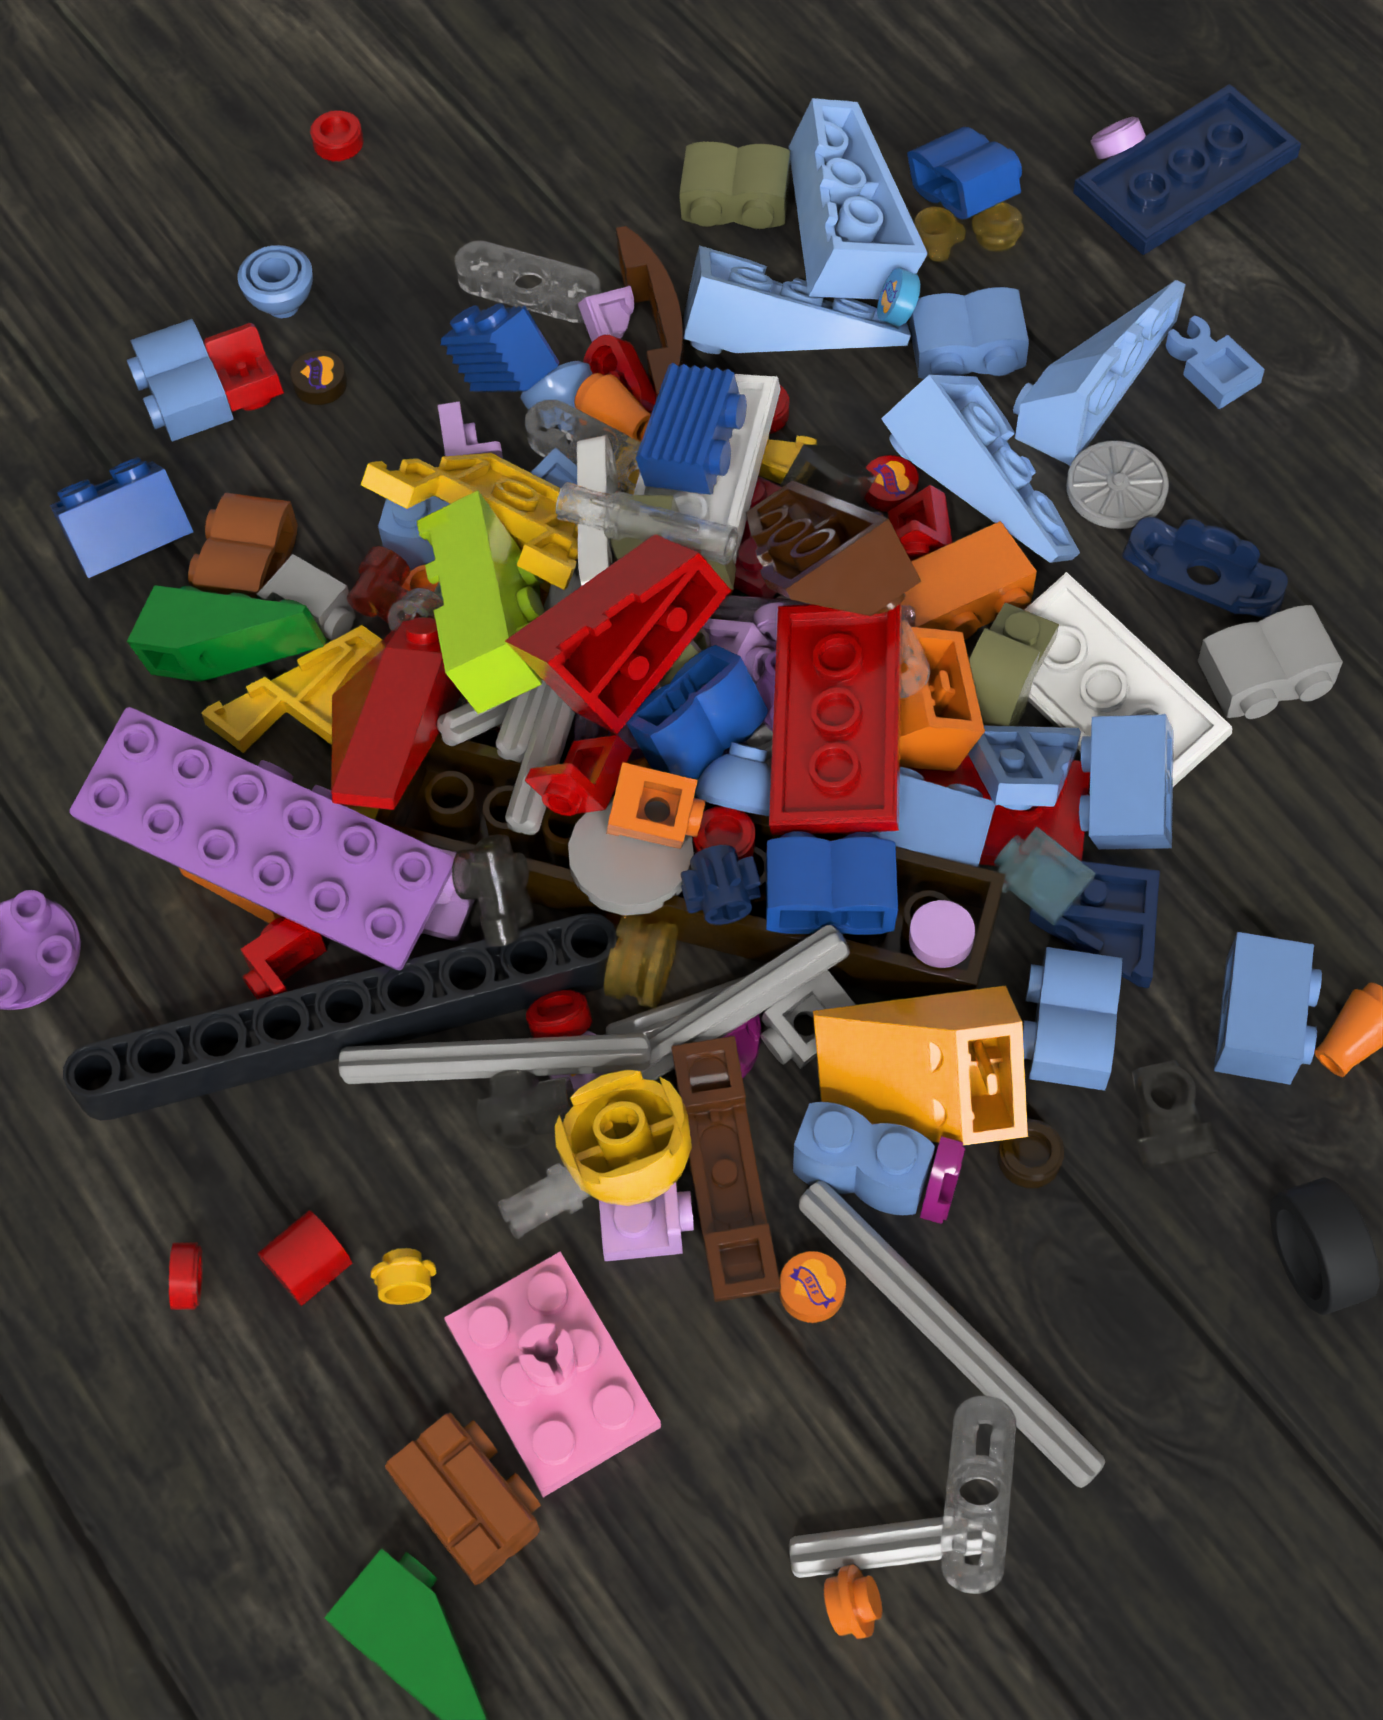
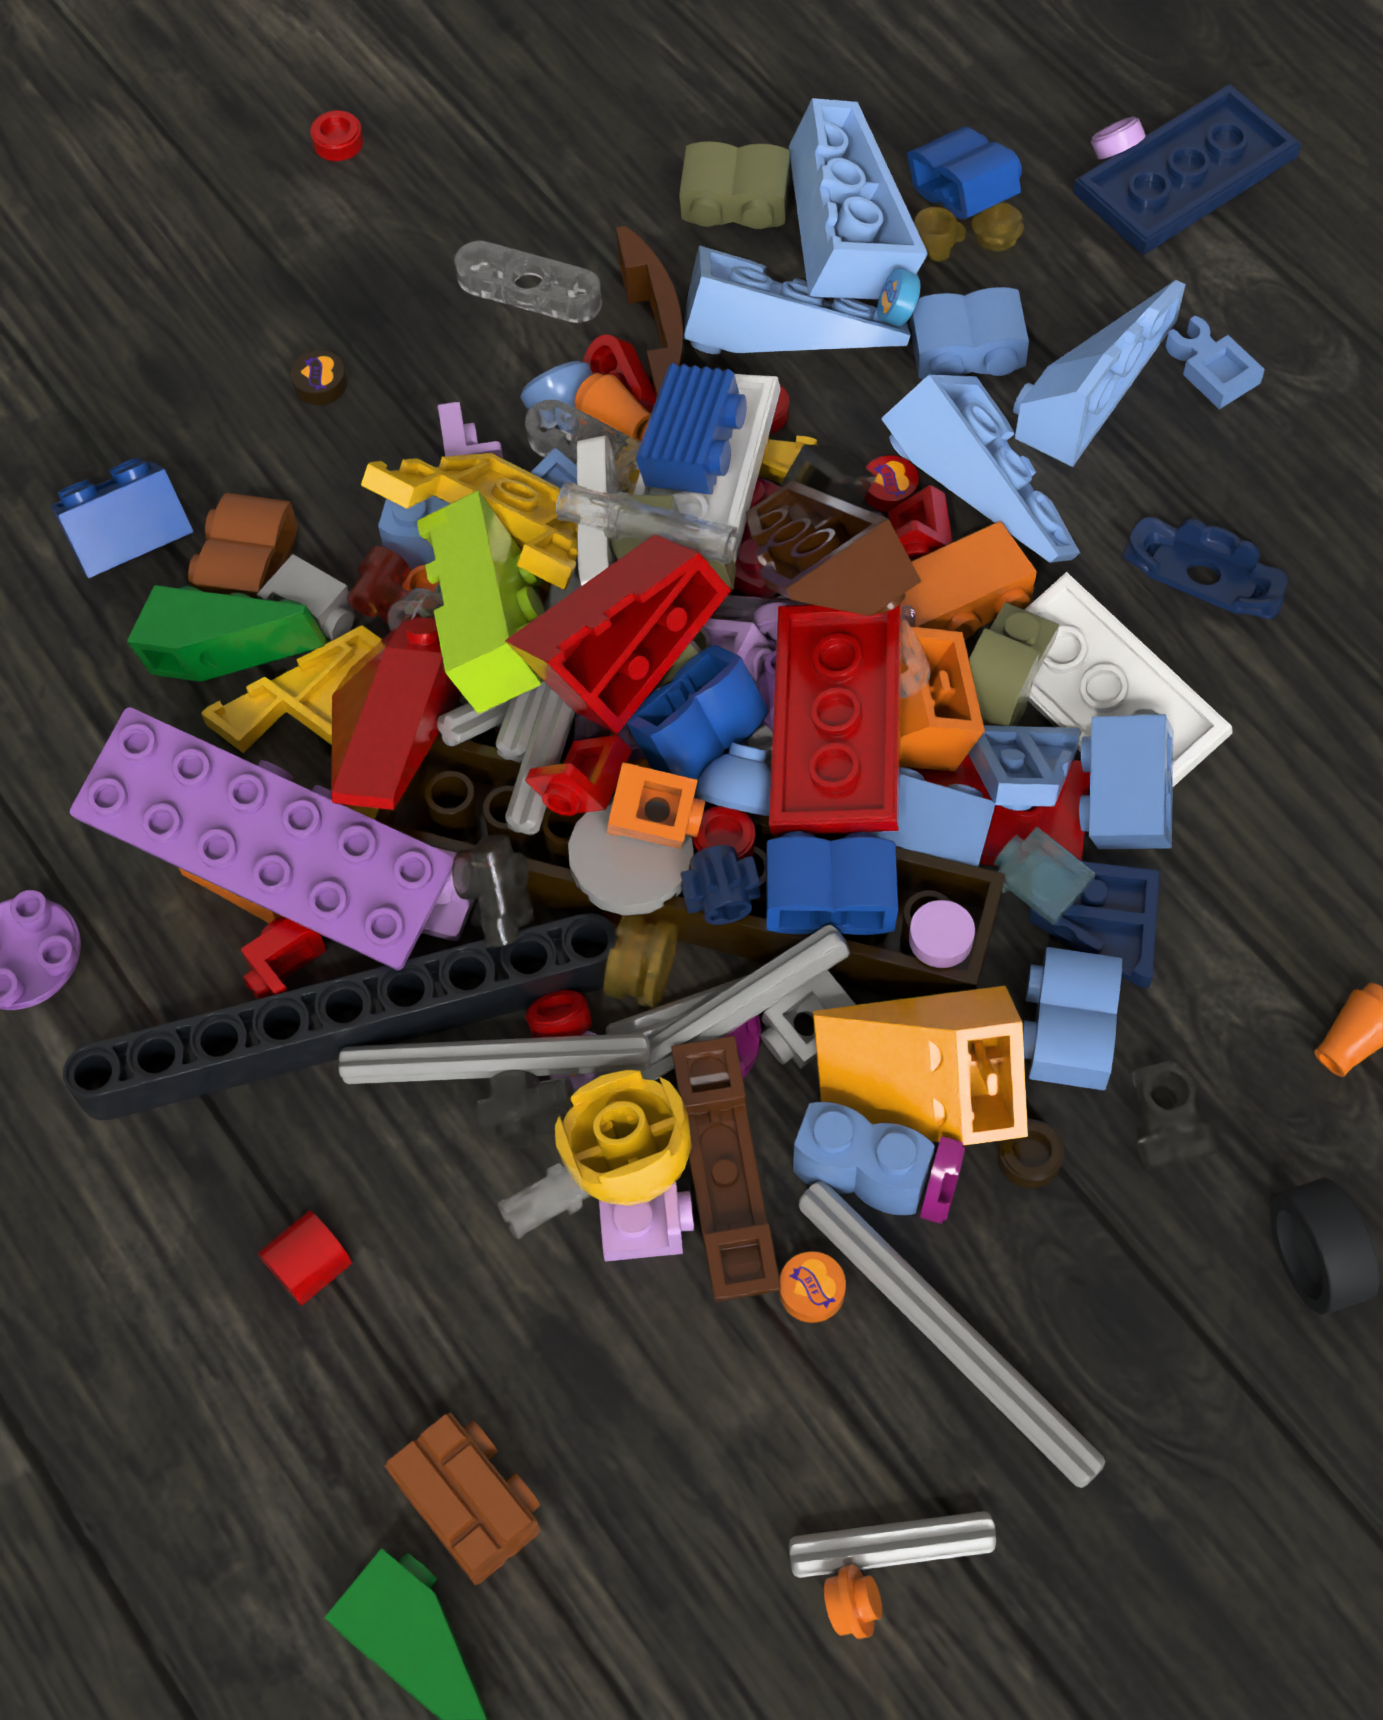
medium blue brick [127,319,234,442] -> none
red tile [169,1242,203,1310] -> none
red bracket [204,323,284,412] -> none
medium blue brick [237,245,313,318] -> none
yellow plate [370,1248,436,1305] -> none
blue brick [441,303,560,392] -> none
bright pink plate [444,1252,661,1497] -> none
lavender tile [578,286,634,342] -> none
clear beam [940,1396,1016,1594] -> none
light grey wheel [1066,440,1169,529] -> none
light grey brick [1198,605,1343,719] -> none
medium blue brick [1214,932,1322,1085] -> none

